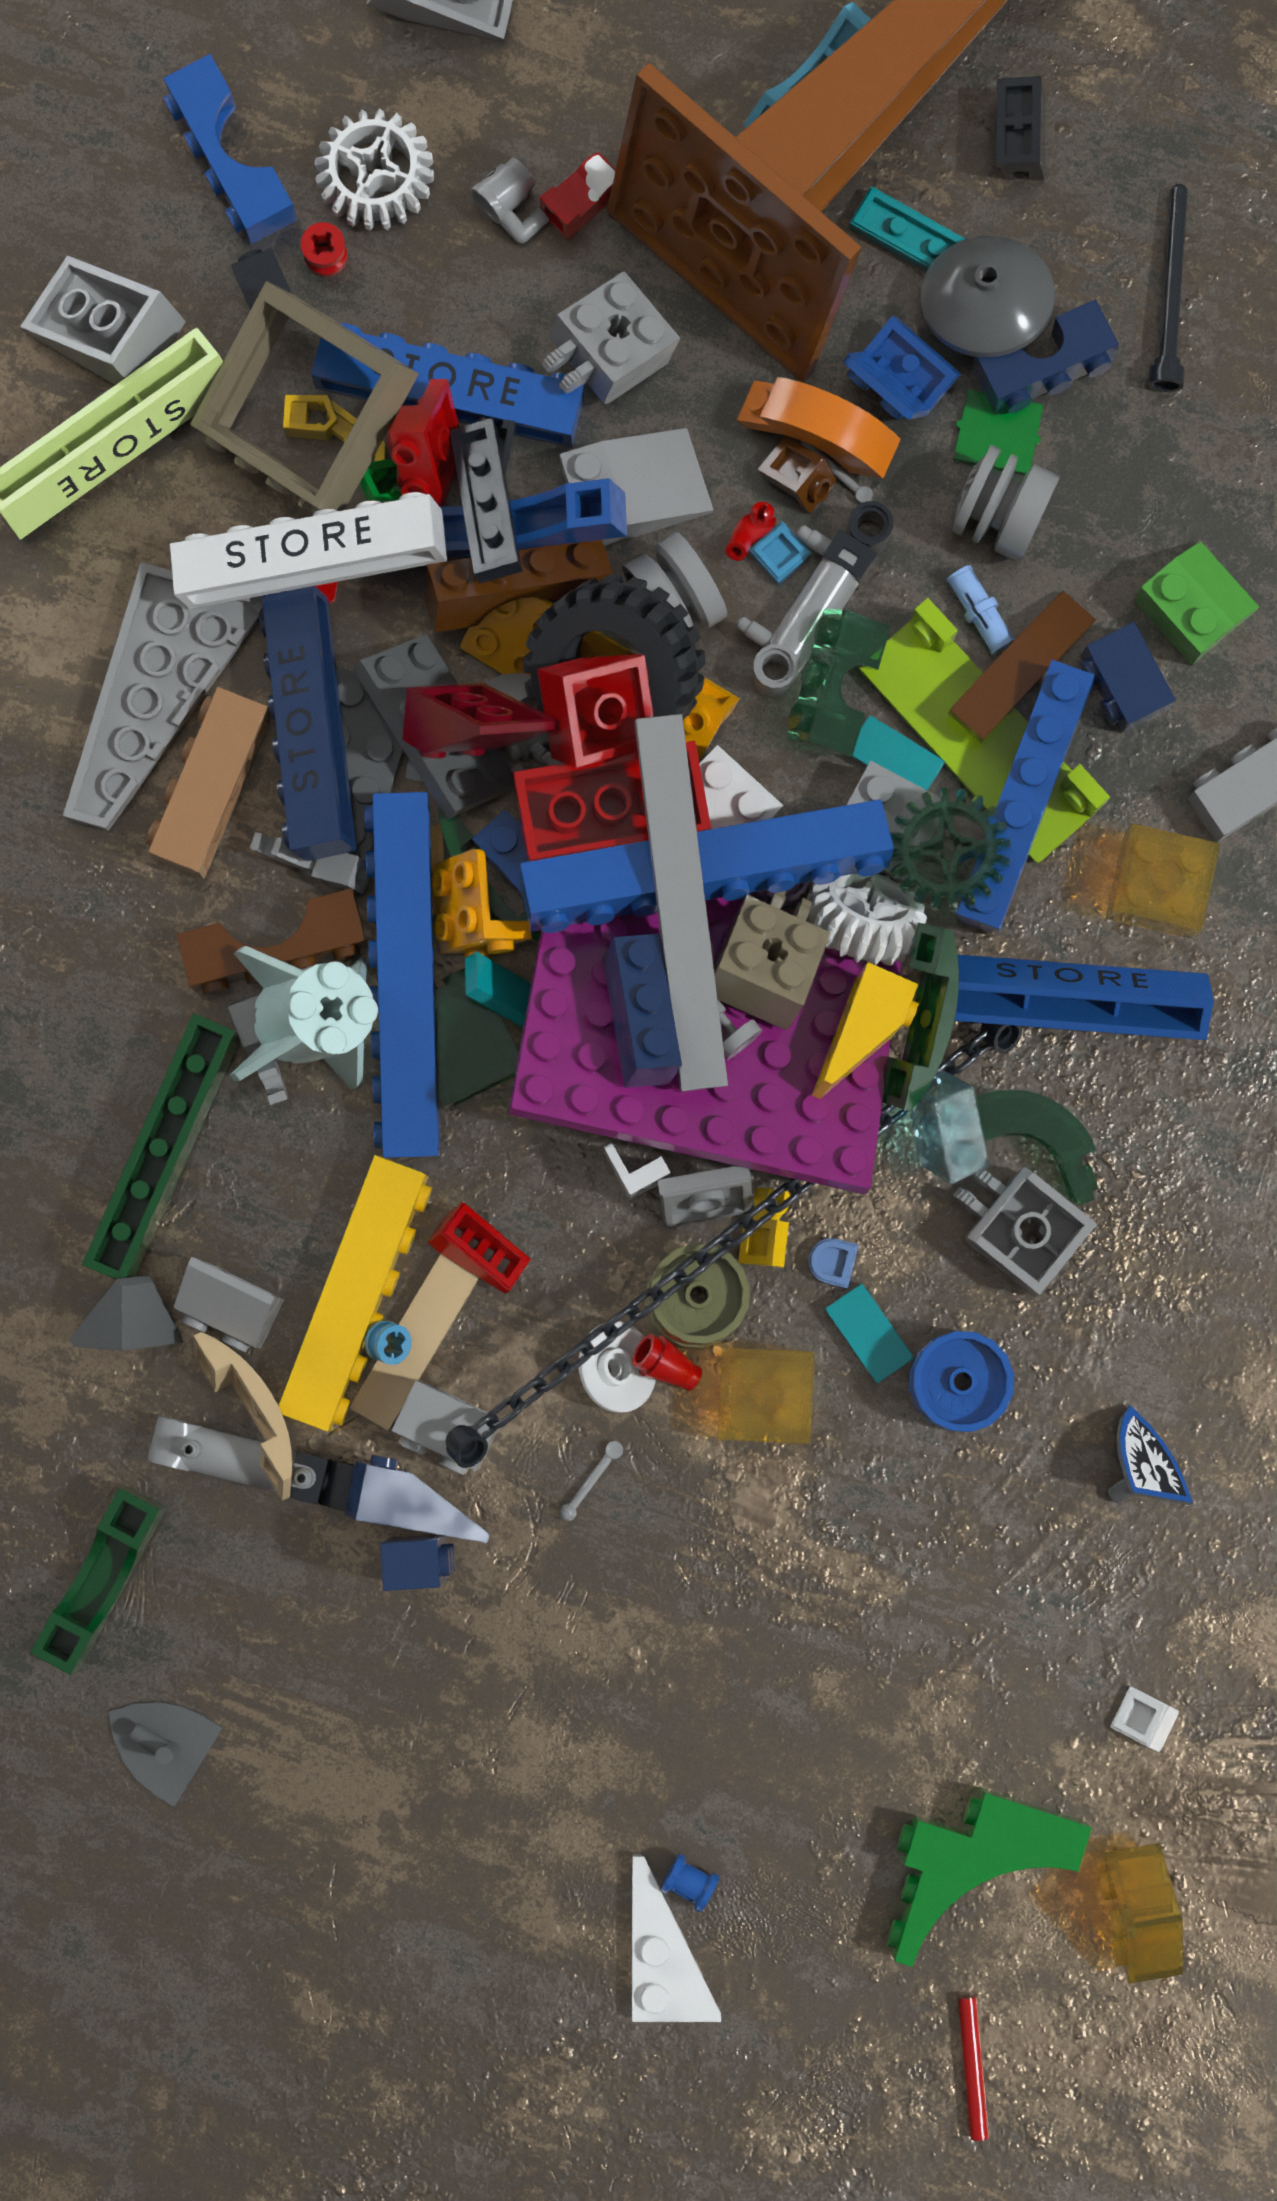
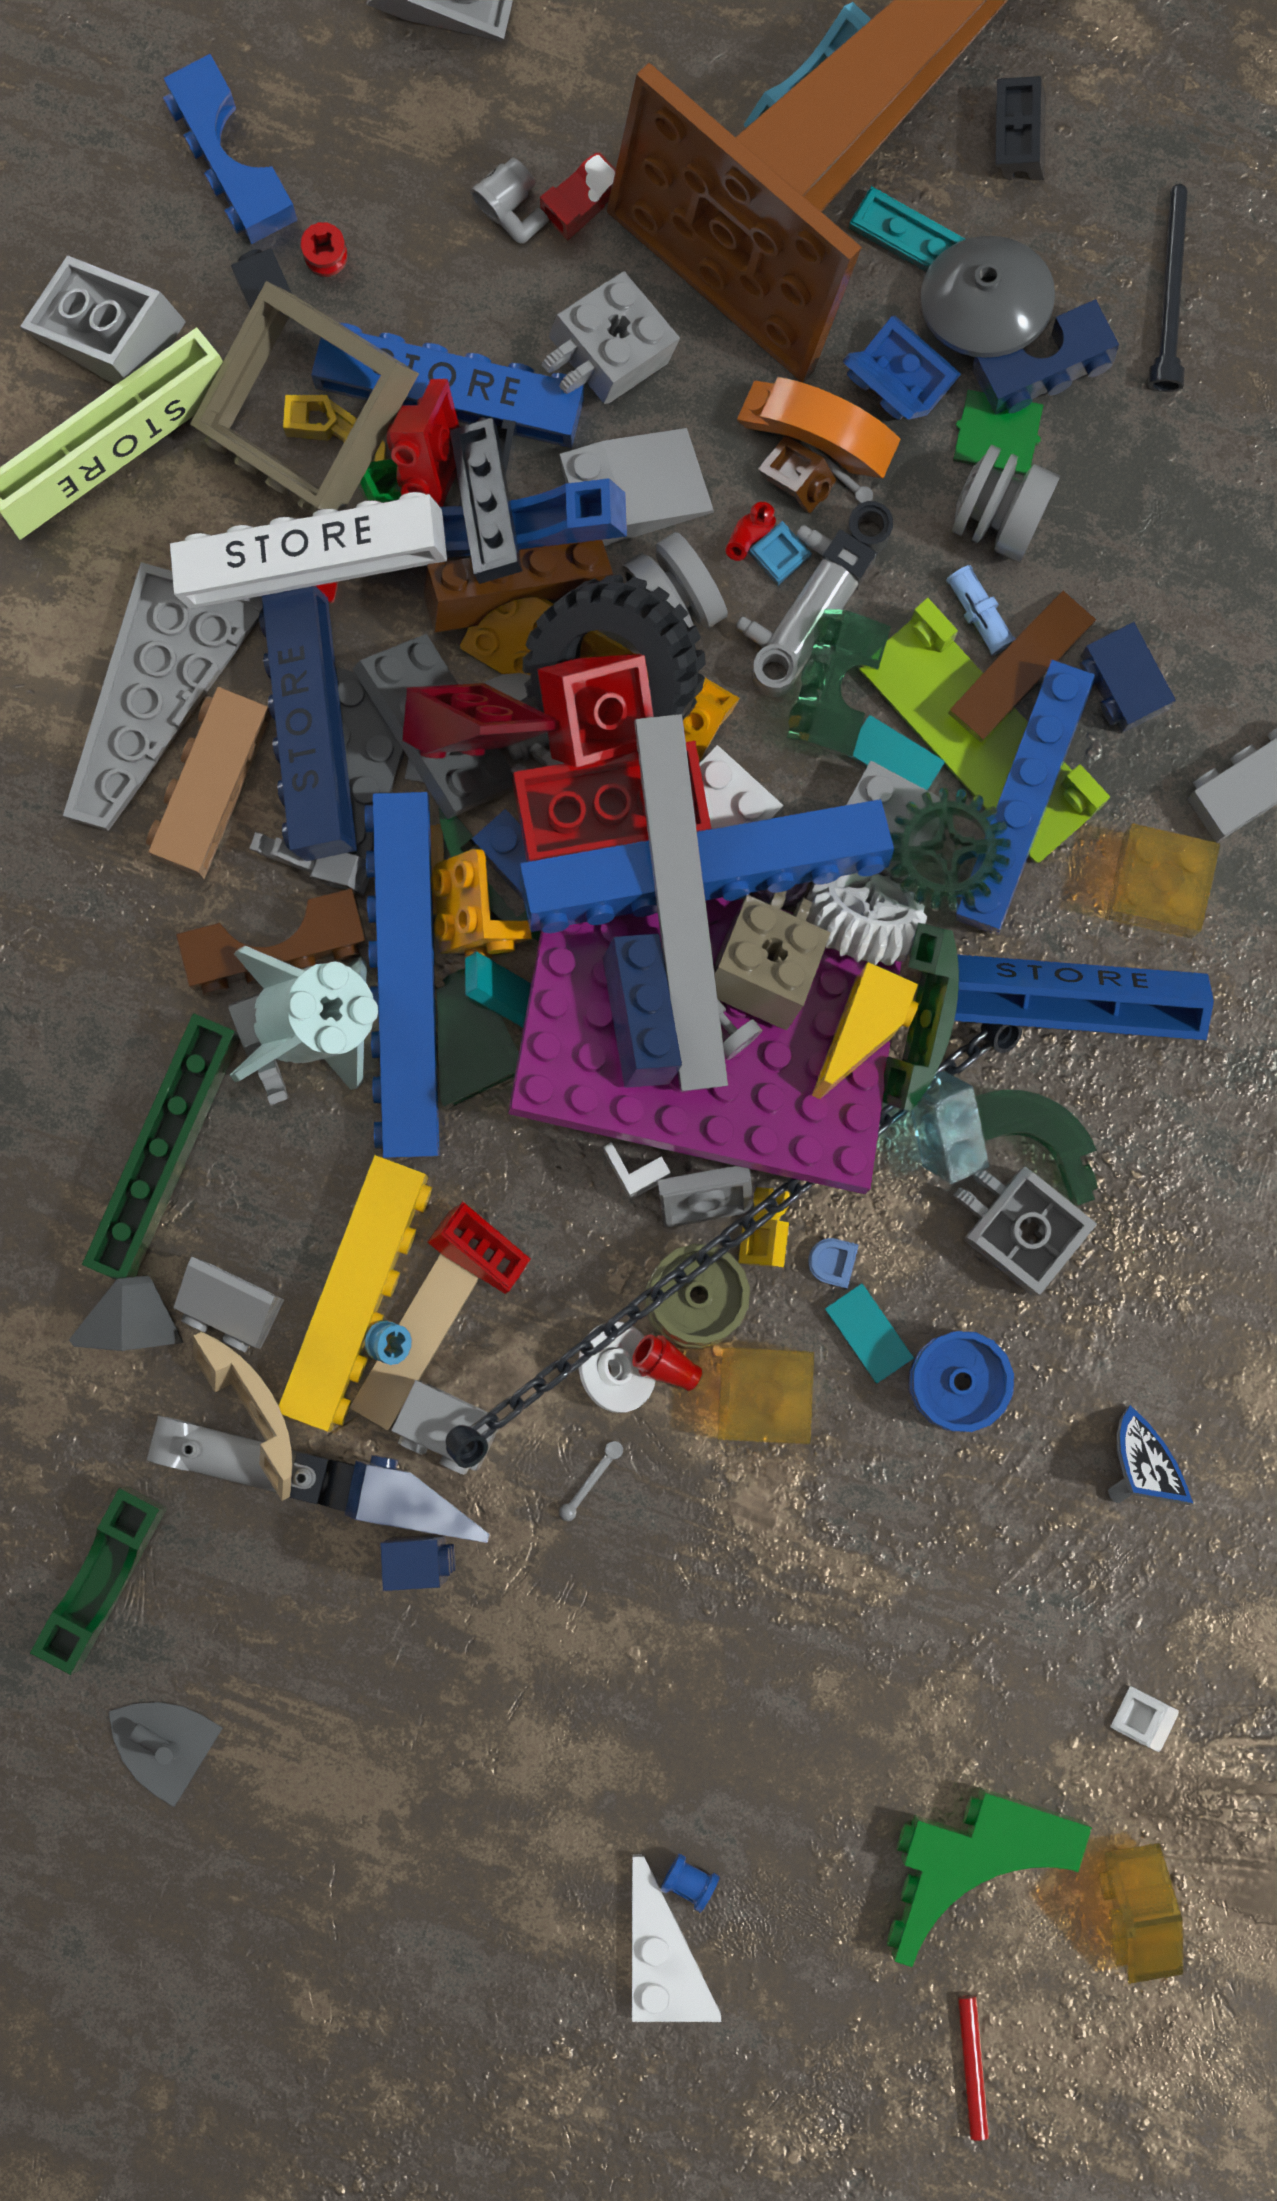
white gear [315,108,434,231] -> none
bright green slope [1133,541,1259,666] -> none

